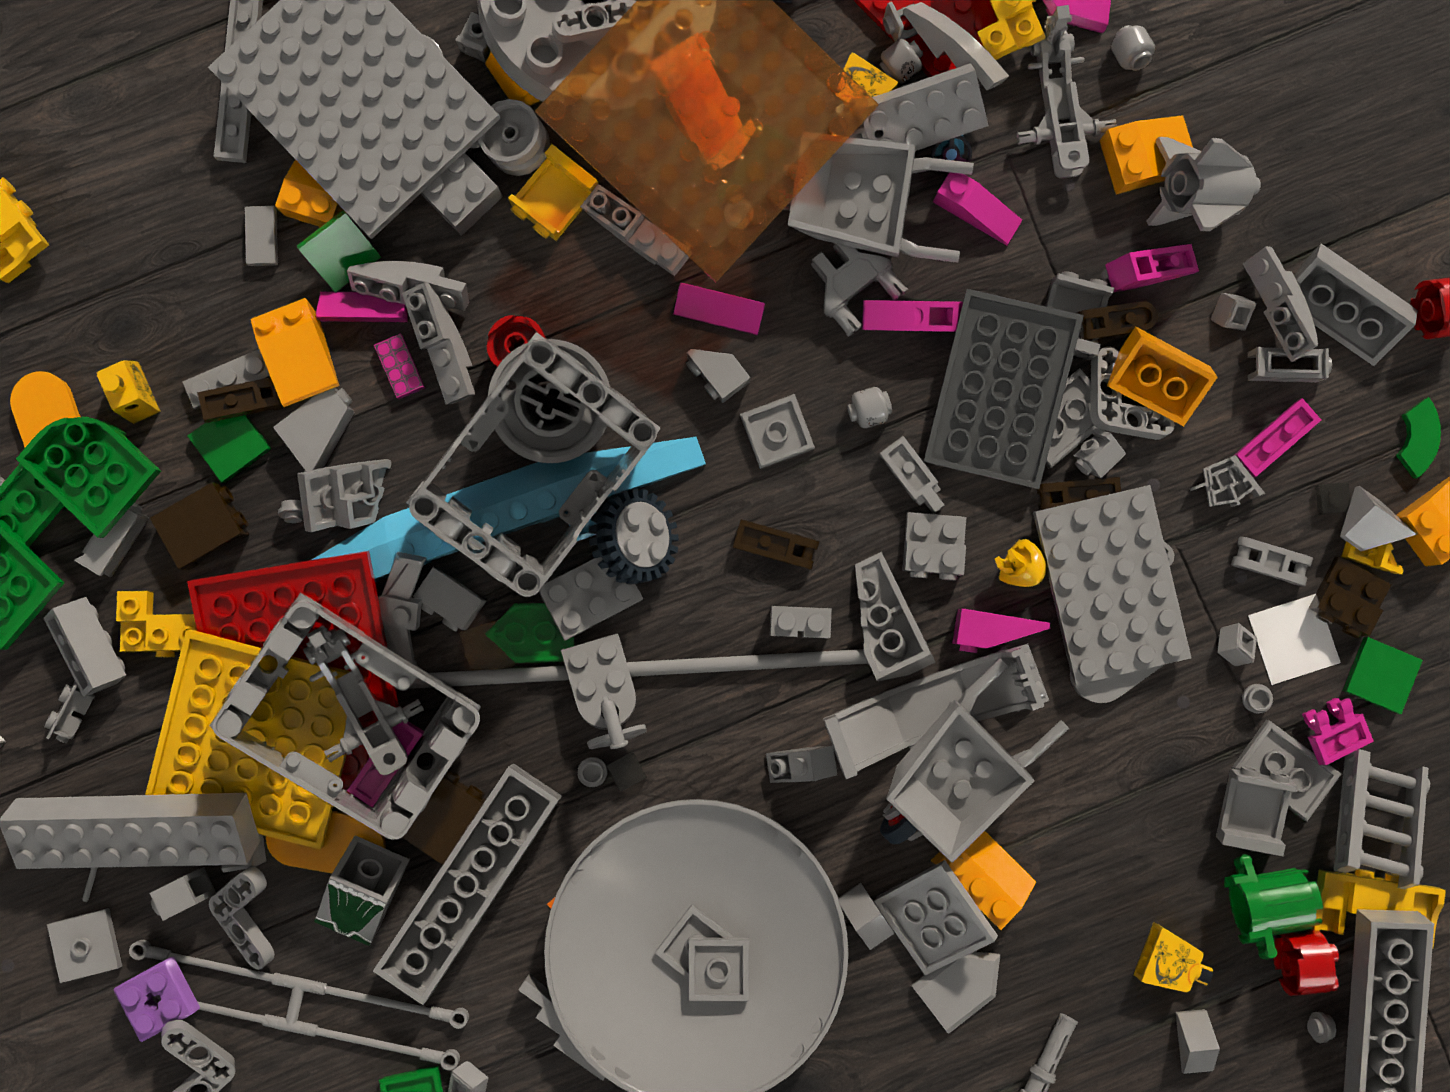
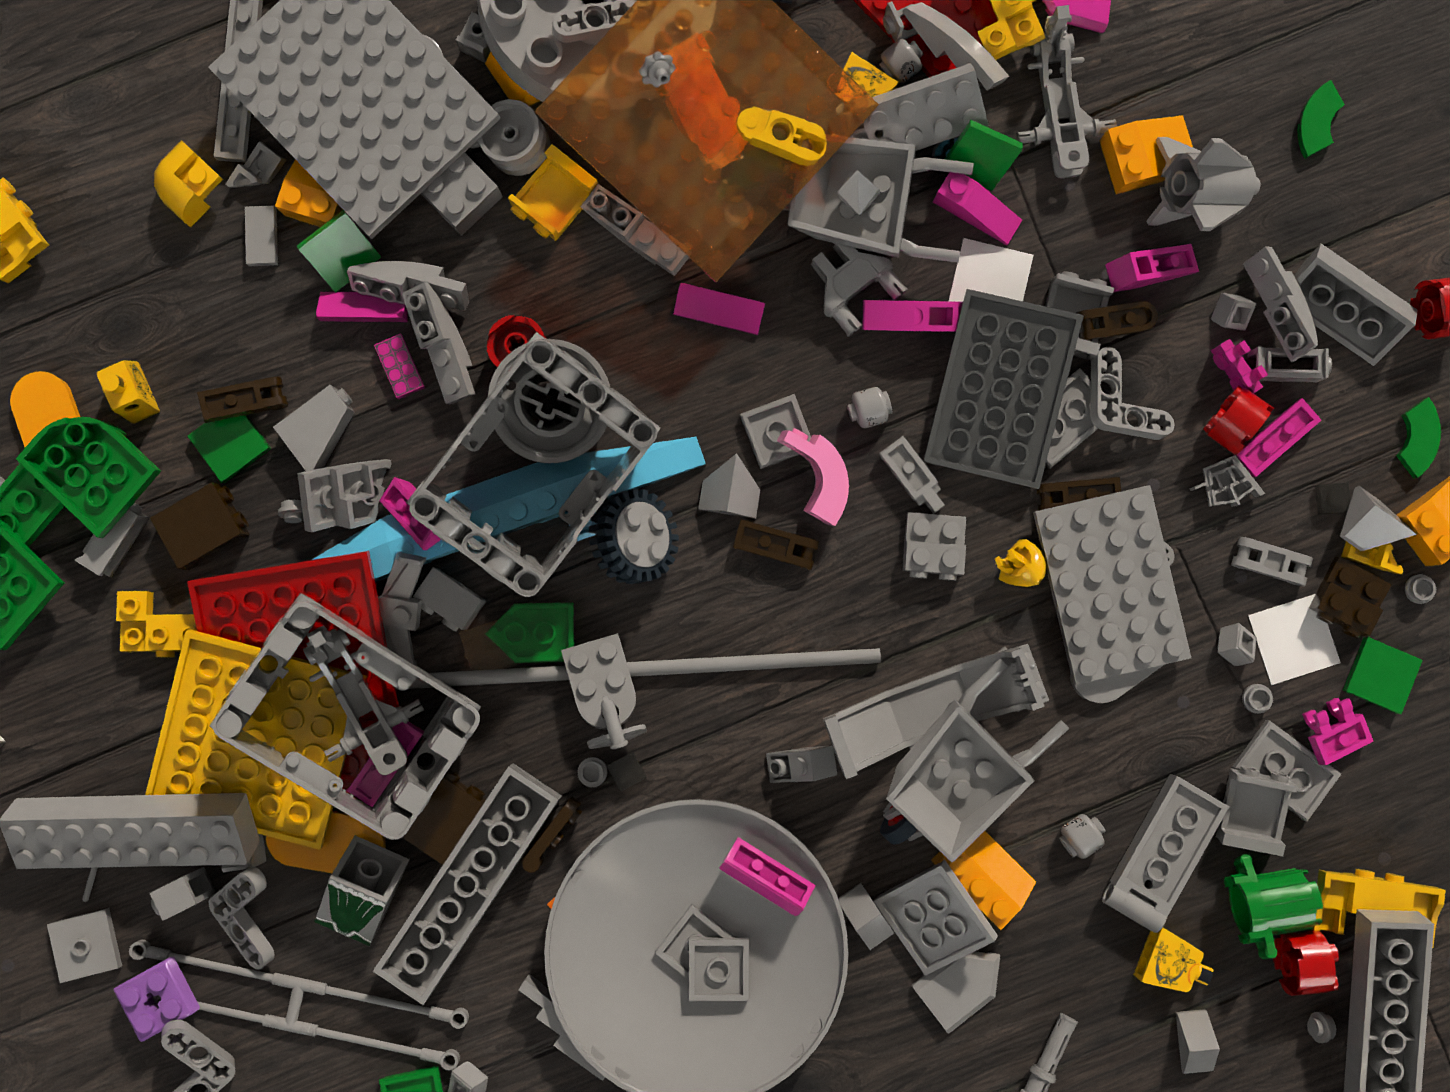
light grey brick [44,597,126,697] -> none
light grey hinge [44,681,95,743] -> none
light grey plate [182,349,270,410] -> none
light orange slope [250,298,339,407] -> none
light grey plate [539,557,643,641] -> none
light grey slope [686,349,751,403] -> none
light grey piece [770,606,832,638] -> none
light grey wedge [855,552,935,681] -> none
dark pink slope [952,609,1050,653] -> none
light grey brick [1074,428,1126,478] -> none
light orange slope [1107,326,1218,427] -> none
light grey head [1111,25,1155,71] -> none
light grey fence [1334,749,1430,889] -> none
none -> yellow brick [154,140,223,227]
none -> light grey slope [225,141,286,188]
none -> dark pink slope [379,477,441,550]
none -> dark brown plate [522,797,582,873]
none -> light grey plant [639,51,676,88]
none -> light grey slope [698,453,760,519]
none -> dark pink slope [719,837,816,916]
none -> yellow piece [736,106,827,166]
none -> bright pink arch [777,428,849,526]
none -> light grey slope [837,169,880,216]
none -> green tile [944,120,1023,191]
none -> white sticker [949,238,1034,302]
none -> light grey head [1059,814,1106,859]
none -> light grey hinge [1102,774,1229,933]
none -> red brick [1203,385,1274,455]
none -> dark pink plate [1211,339,1268,393]
none -> green tile [1297,80,1345,159]
none -> light grey plate [1405,574,1436,604]

